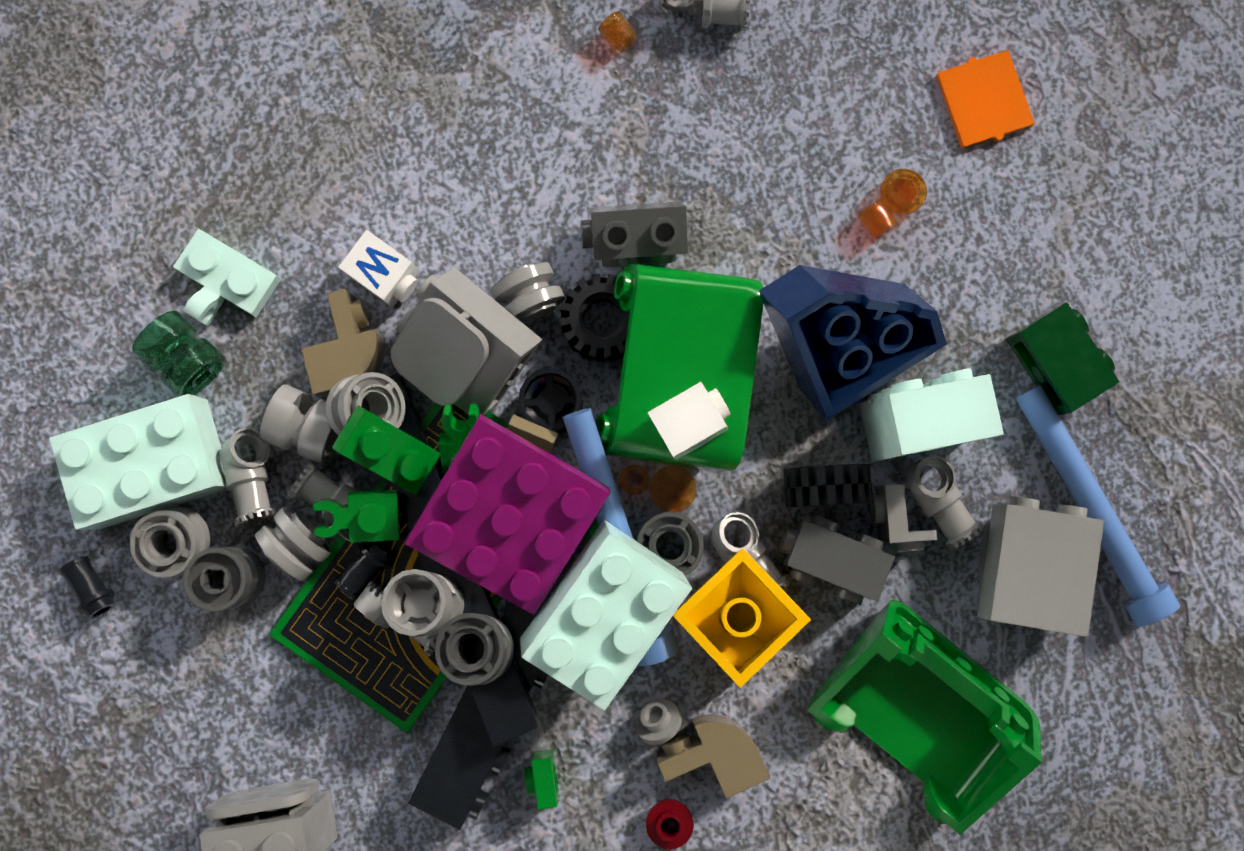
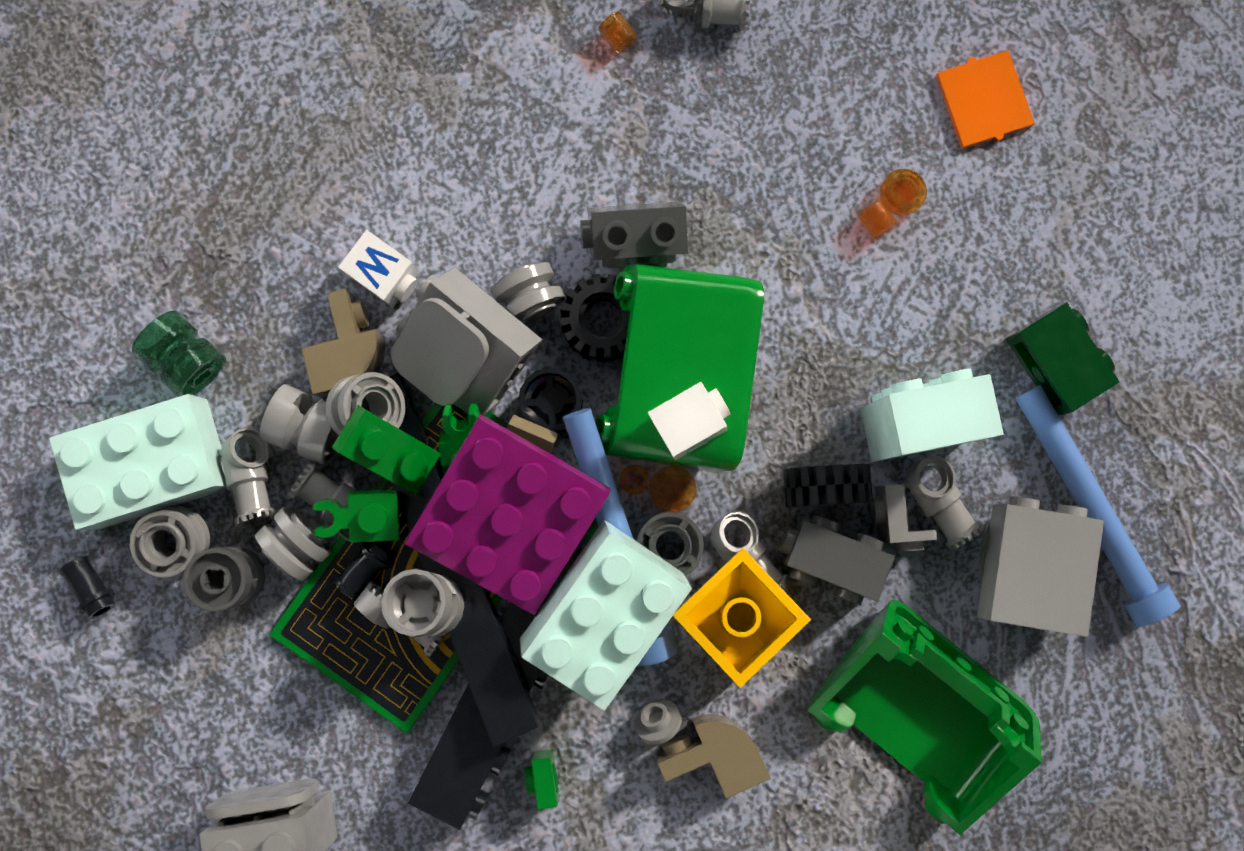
light aqua plate [173,228,281,326] -> none
dark grey wheel [435,613,514,686] -> none
dark red plate [646,799,694,849] -> none
dark blue brick [758,265,947,420] -> none

